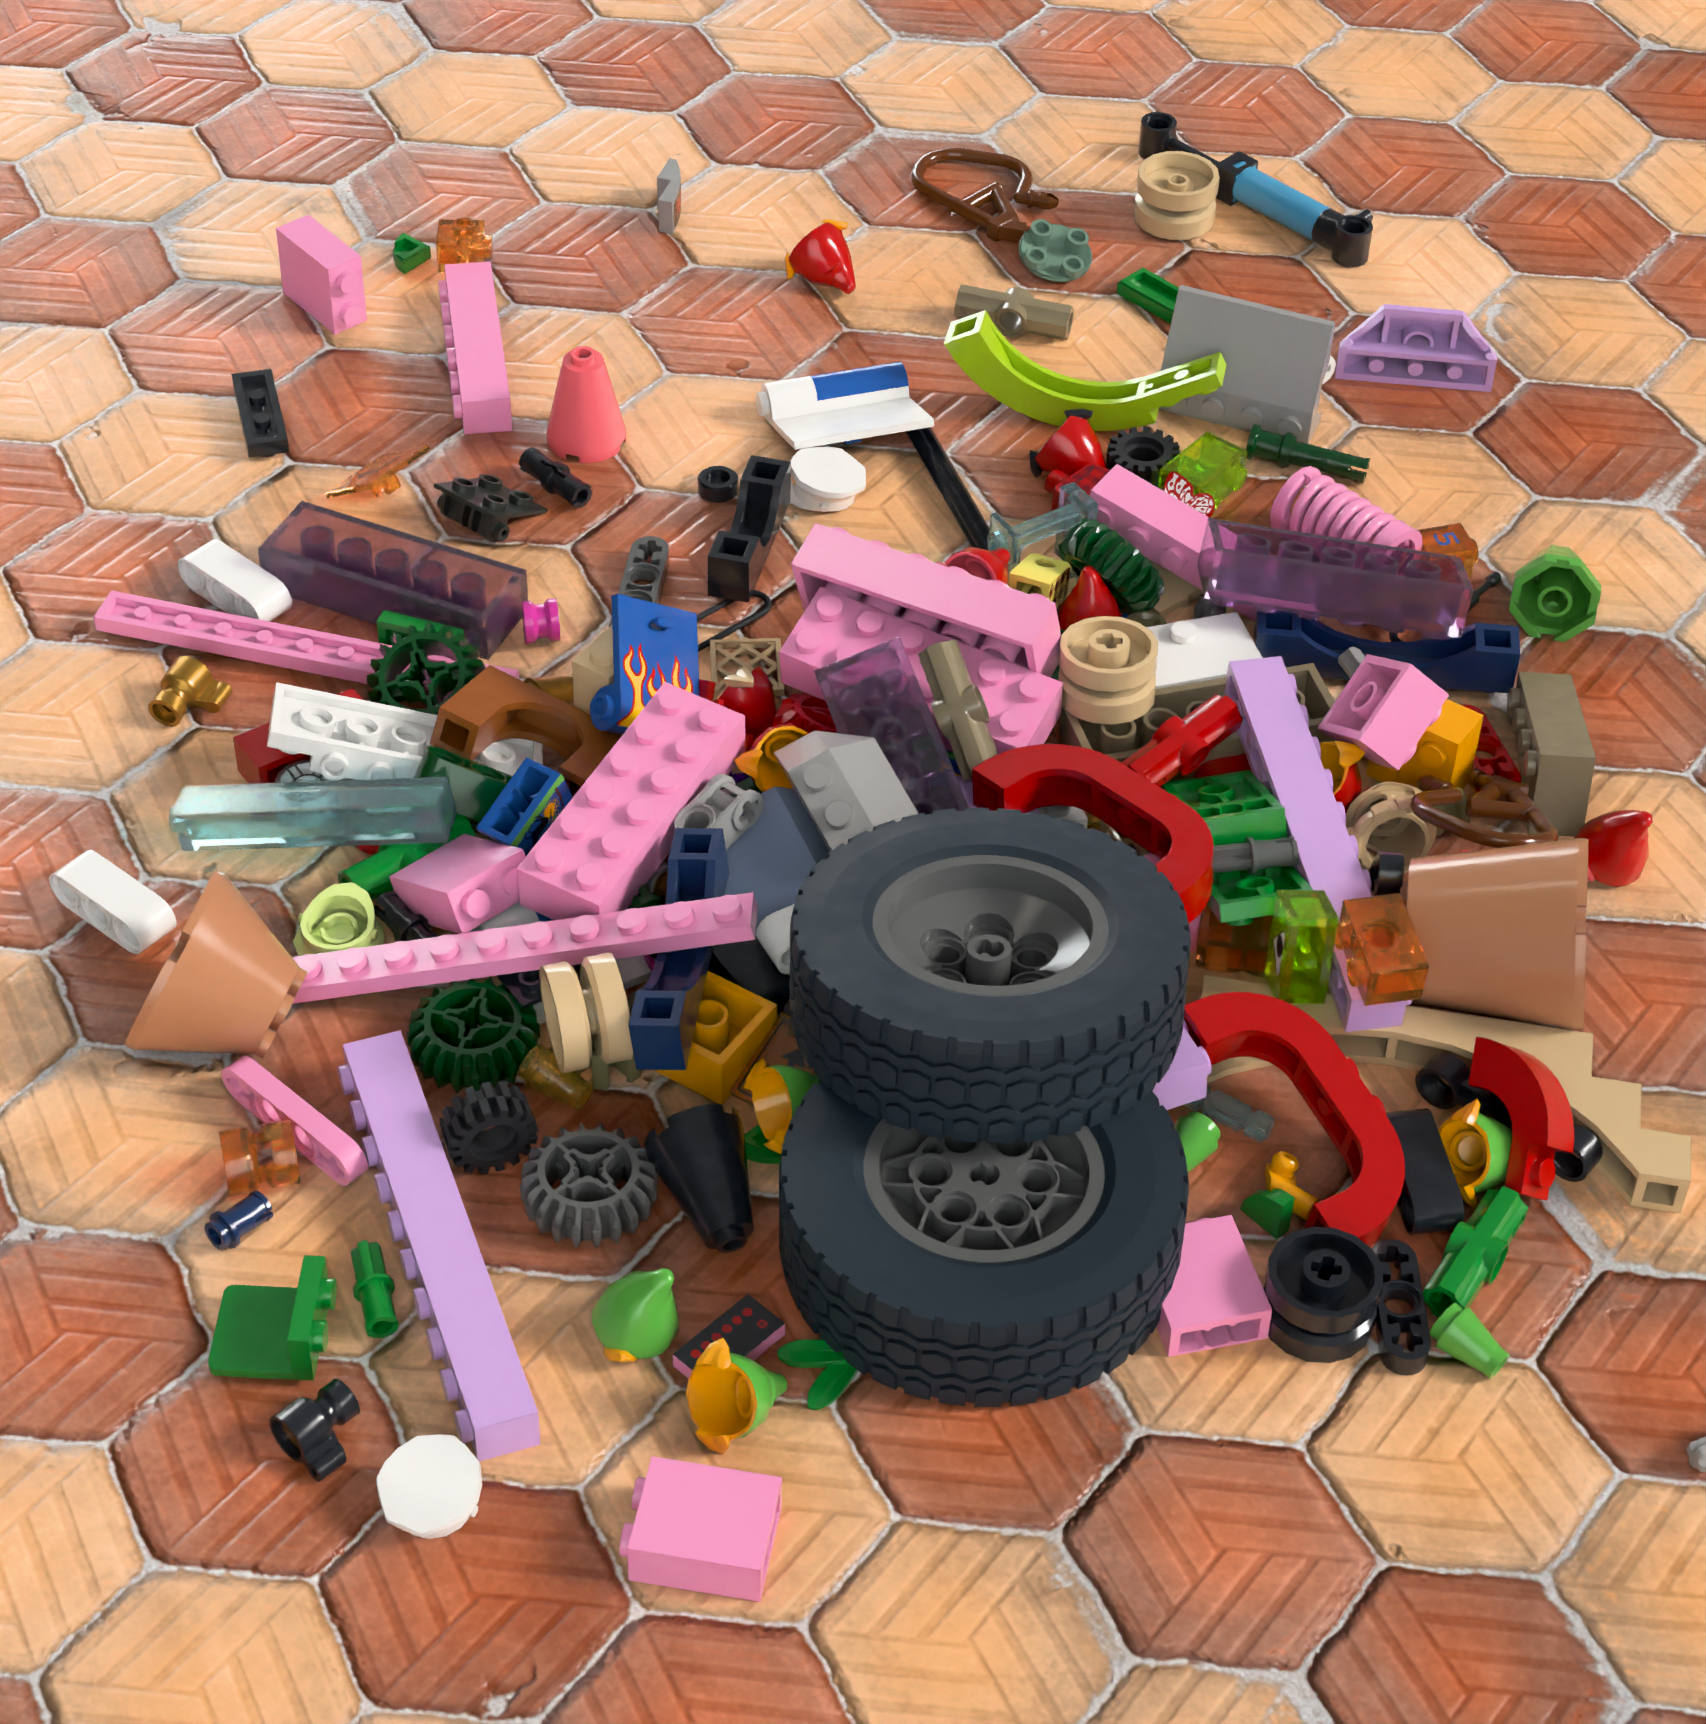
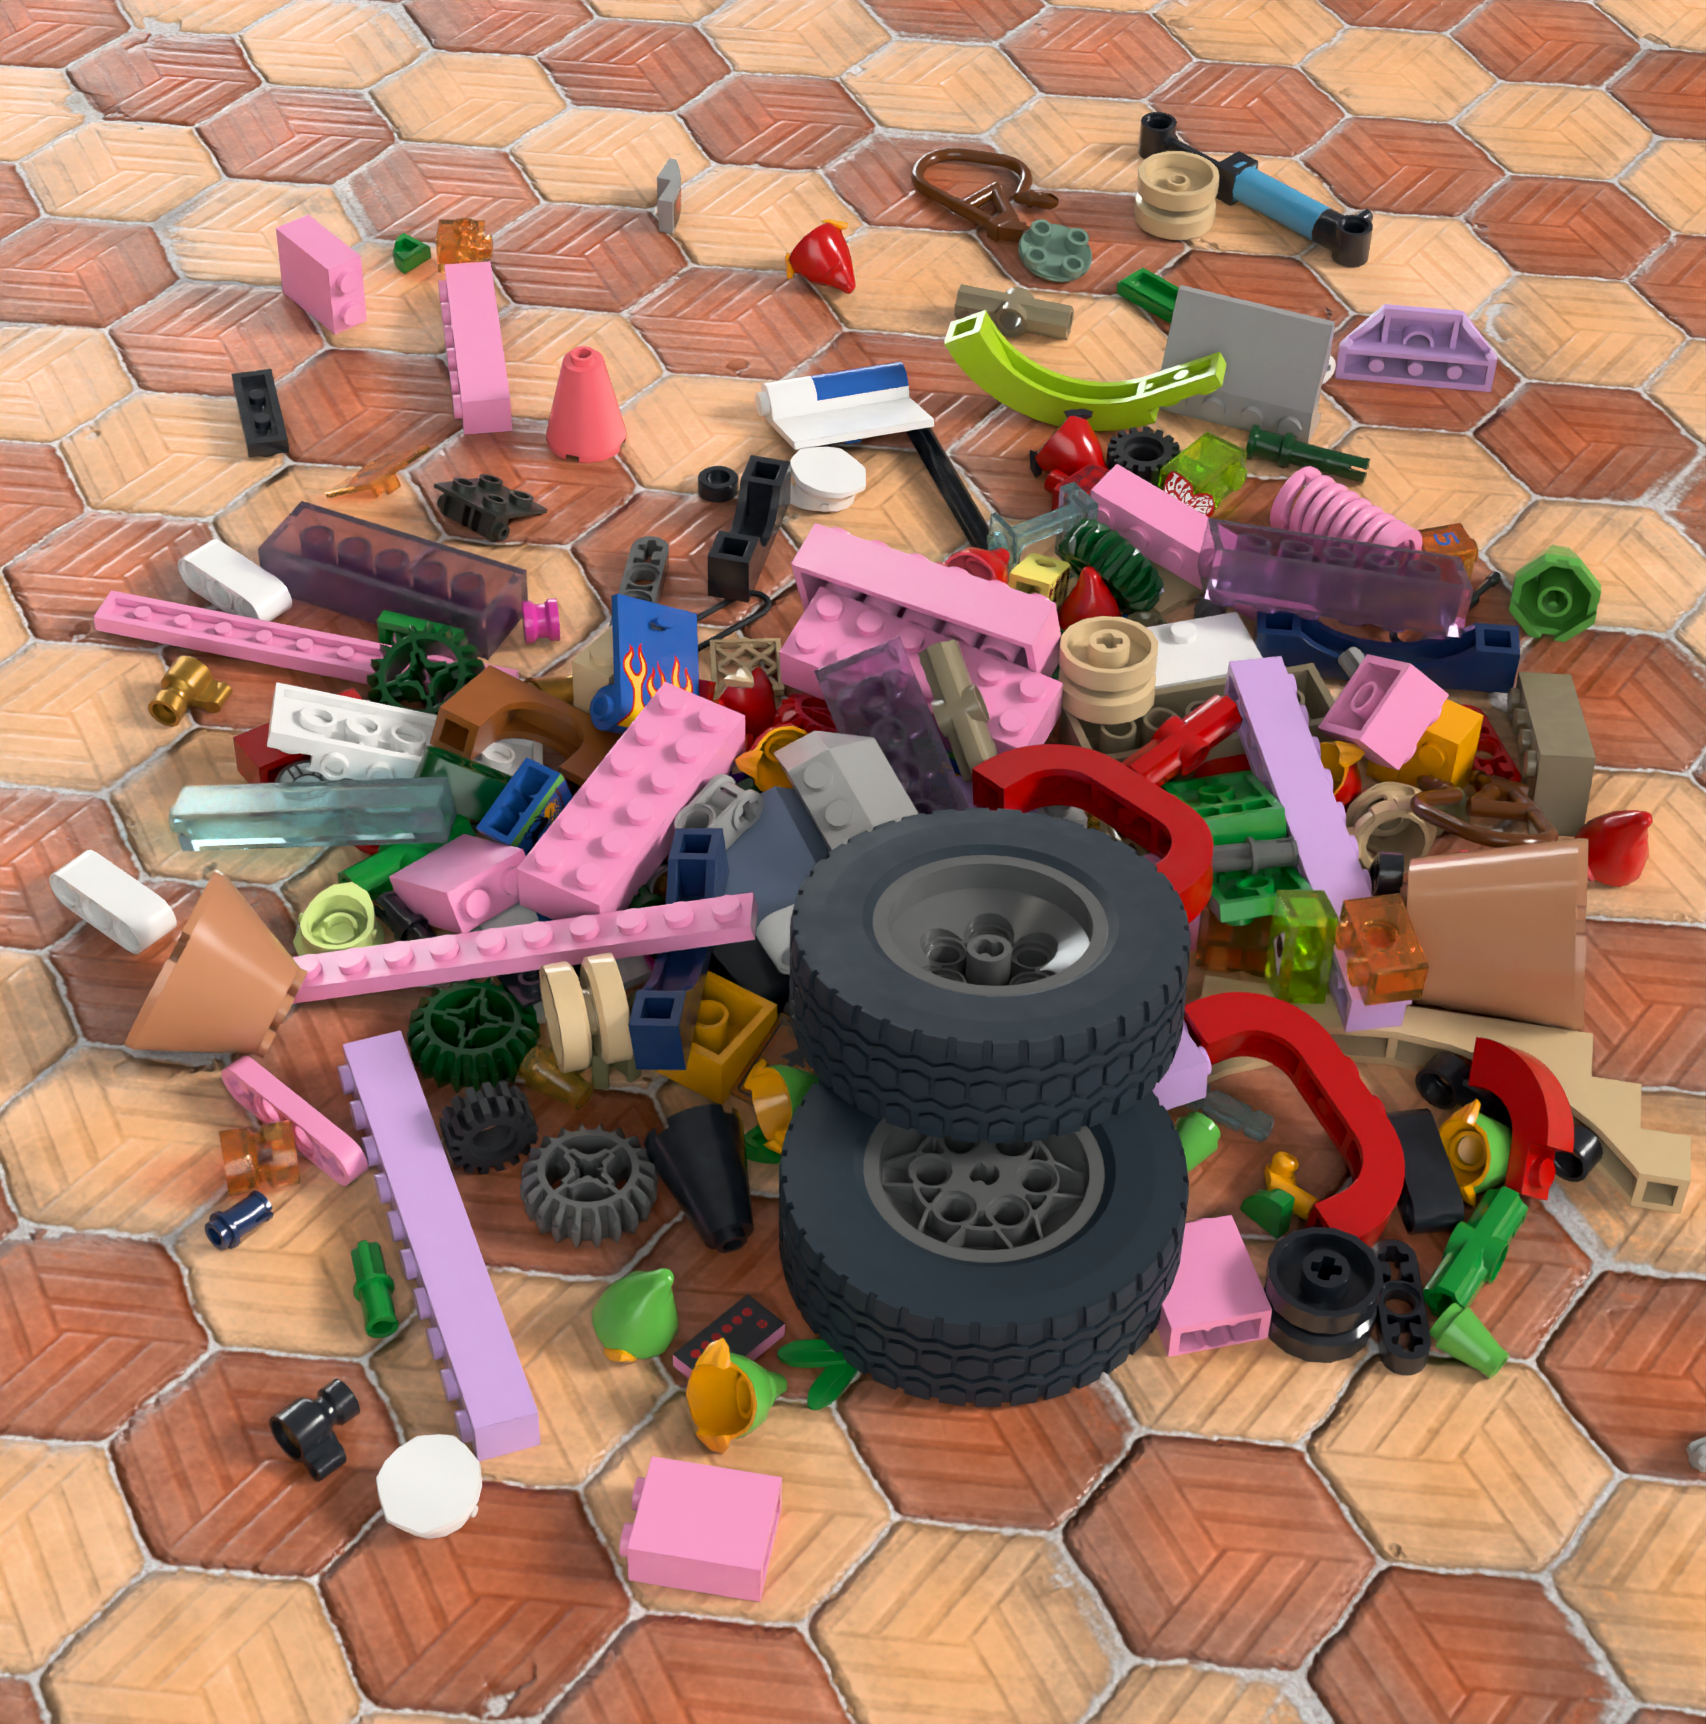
green bracket [208,1255,337,1381] -> none
black pin [519,447,592,508] -> none

